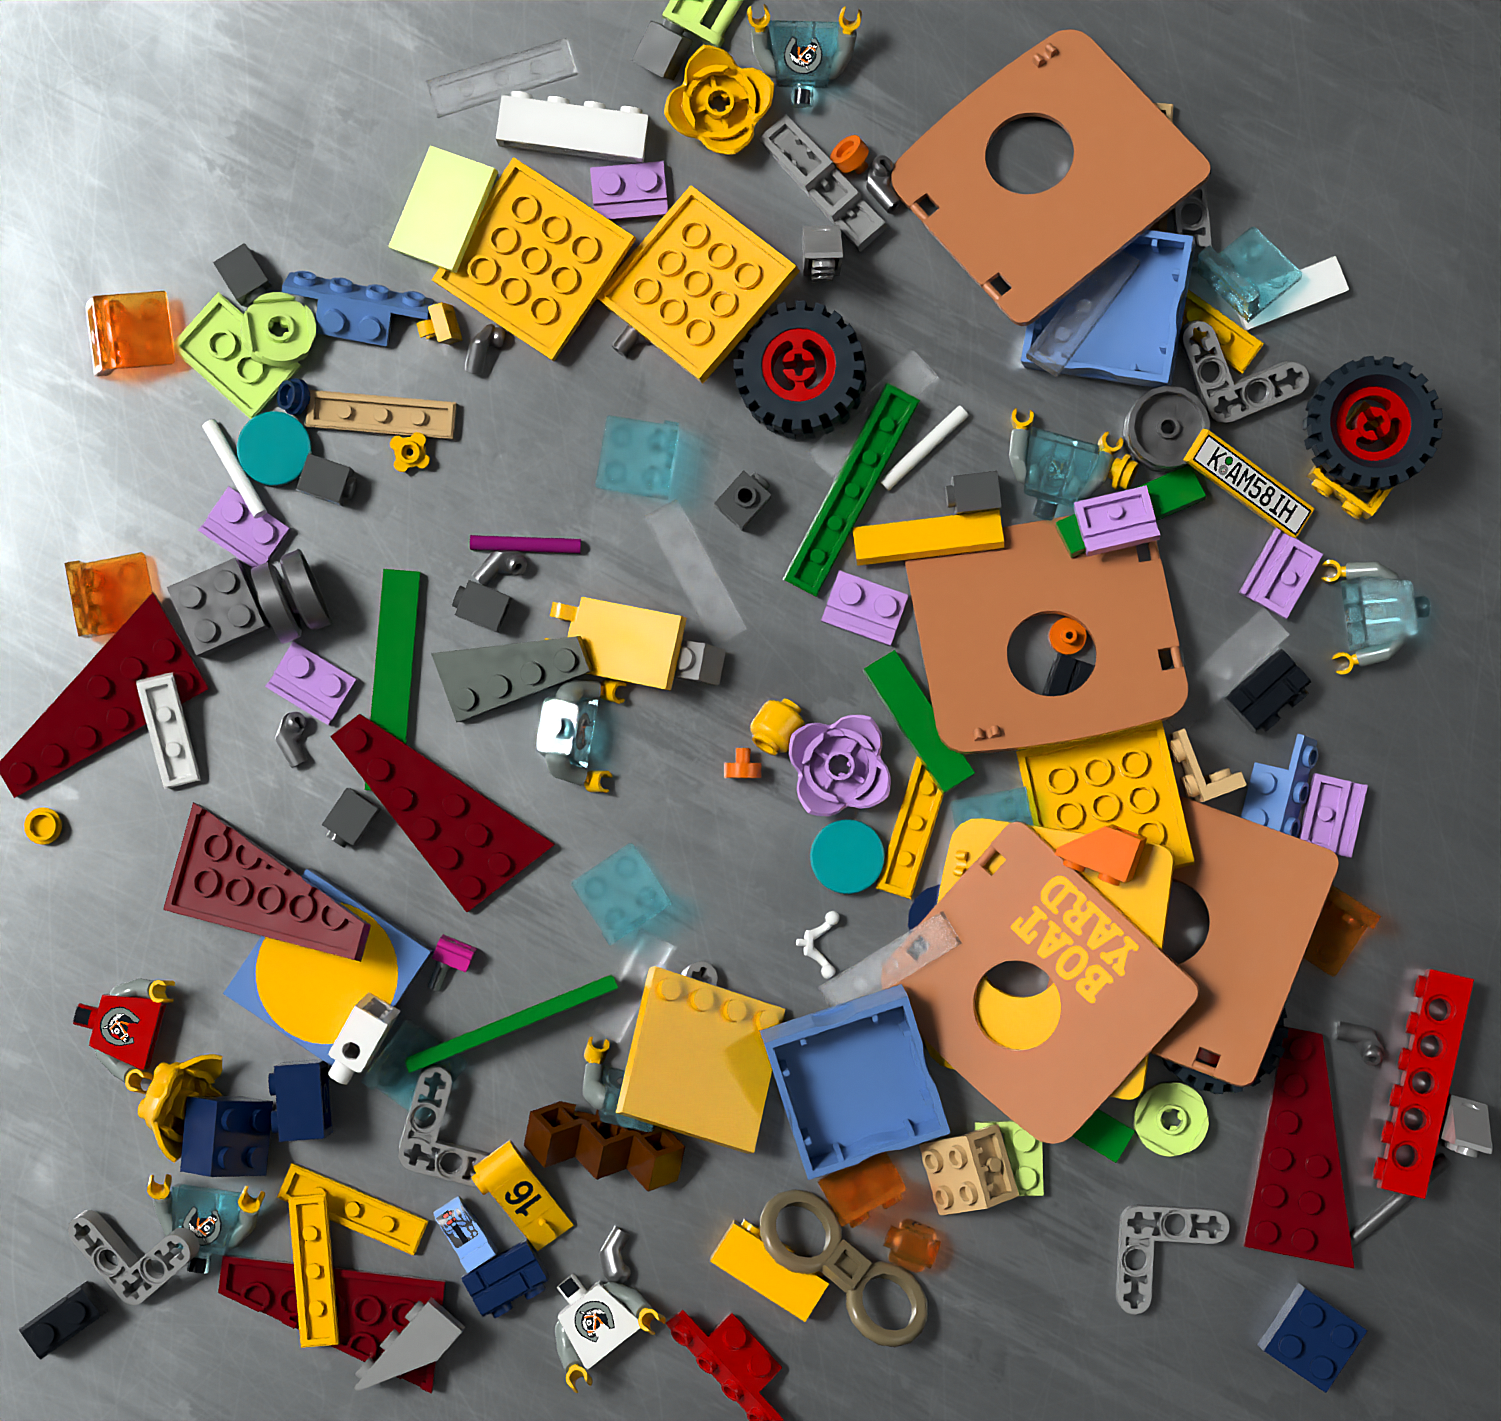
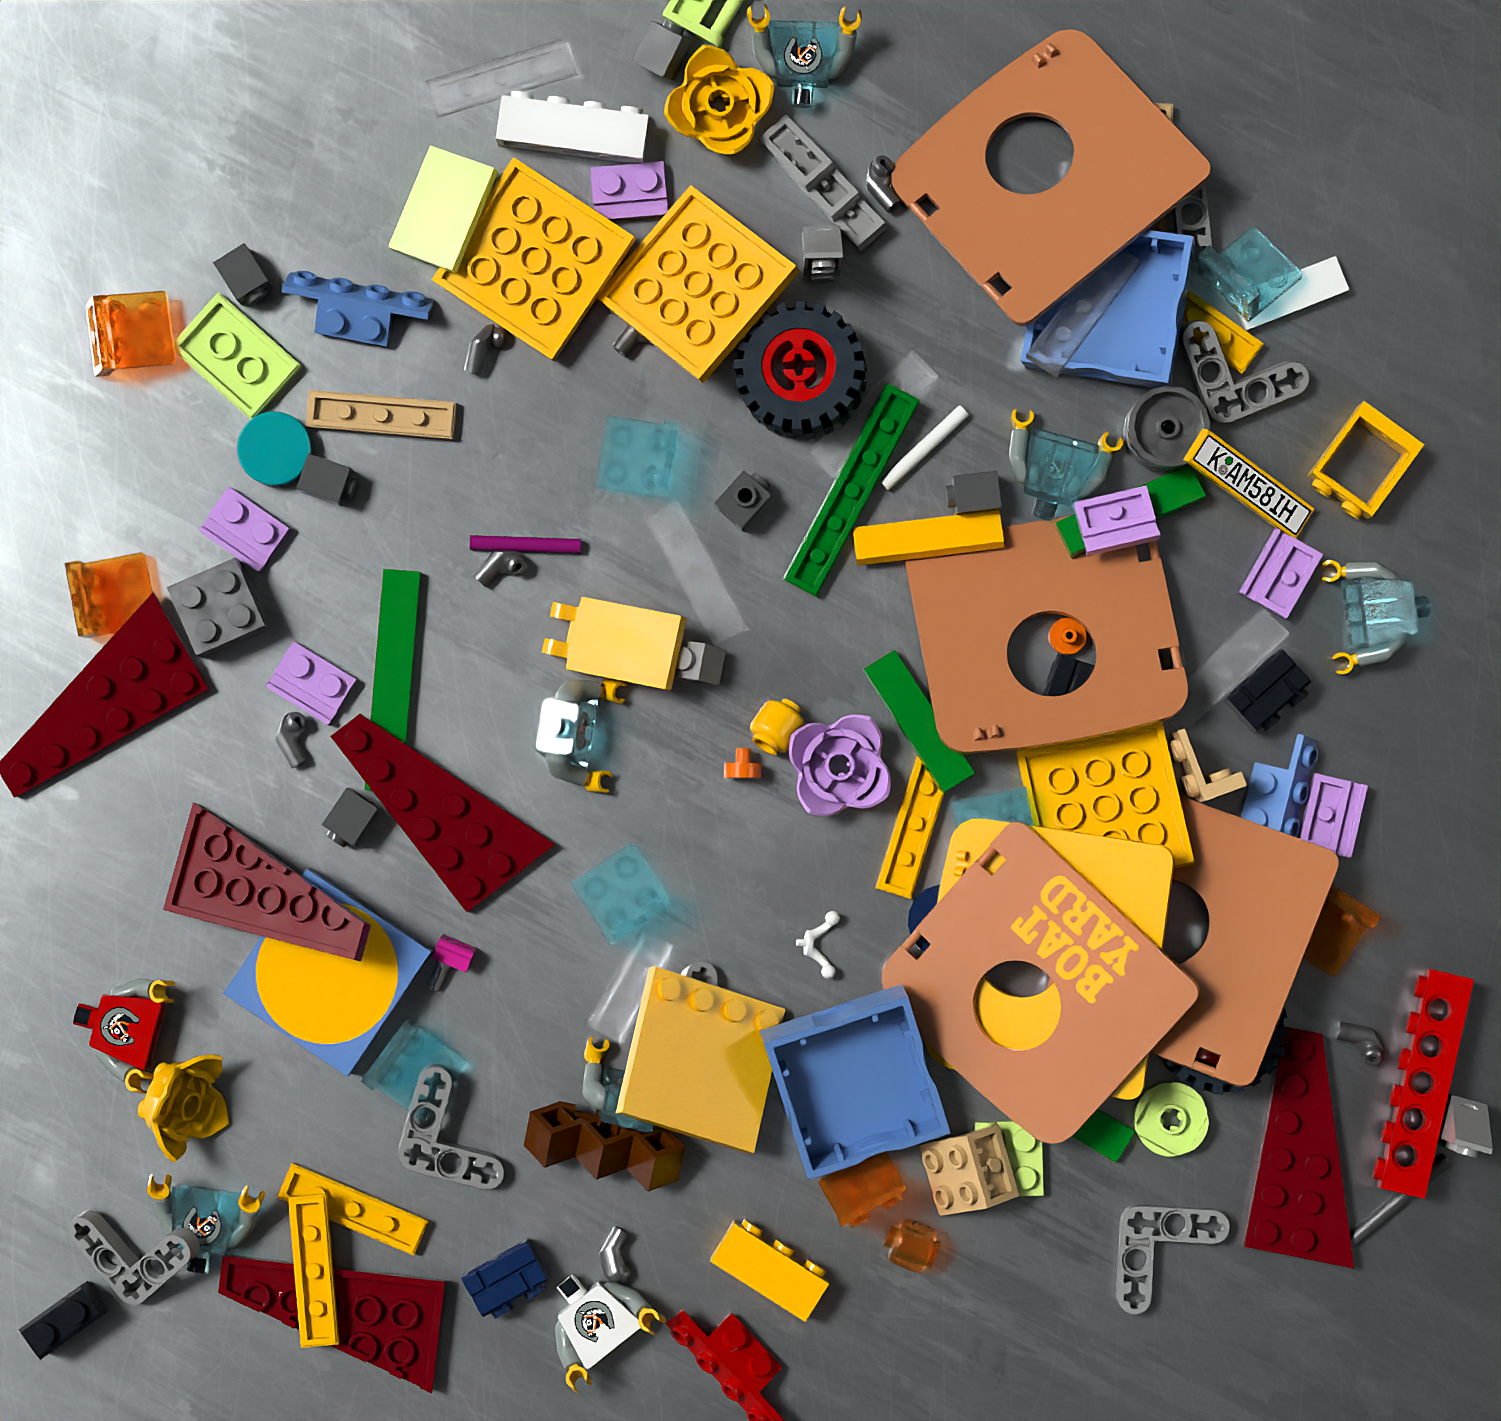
yellow plate [24,807,62,845] -> none
white tile [136,672,201,789] -> none
dark blue brick [180,1096,273,1177] -> none
white bar [202,419,267,519] -> none
yellowish green plate [240,292,316,367] -> none
flat silver wheel [251,549,332,644] -> none
dark blue brick [268,1059,333,1142] -> none
dark blue plate [277,378,310,416] -> none
white torso [328,992,401,1085] -> none
light grey slope [353,1297,465,1391] -> none
yellow plate [390,432,430,472] -> none
green tile [404,974,619,1073] -> none
yellow tile [416,302,463,345] -> none
pearl dark grey wing [431,636,594,723] -> none
light blue leg [433,1196,498,1273] -> none
dark grey brick [452,580,512,633] -> none
yellow door [471,1140,574,1251] -> none
dark tan bar [760,1189,928,1348] -> none
teal tile [810,820,885,894] -> none
clear tile [818,911,962,1008] -> none
lavender plate [821,570,909,646] -> none
orange tile [830,135,869,174] -> none
orange slope [1055,824,1148,886] -> none
yellow plate [1108,454,1139,490] -> none
dark blue brick [1257,1283,1368,1393] -> none
black wheel [1303,356,1443,493] -> none

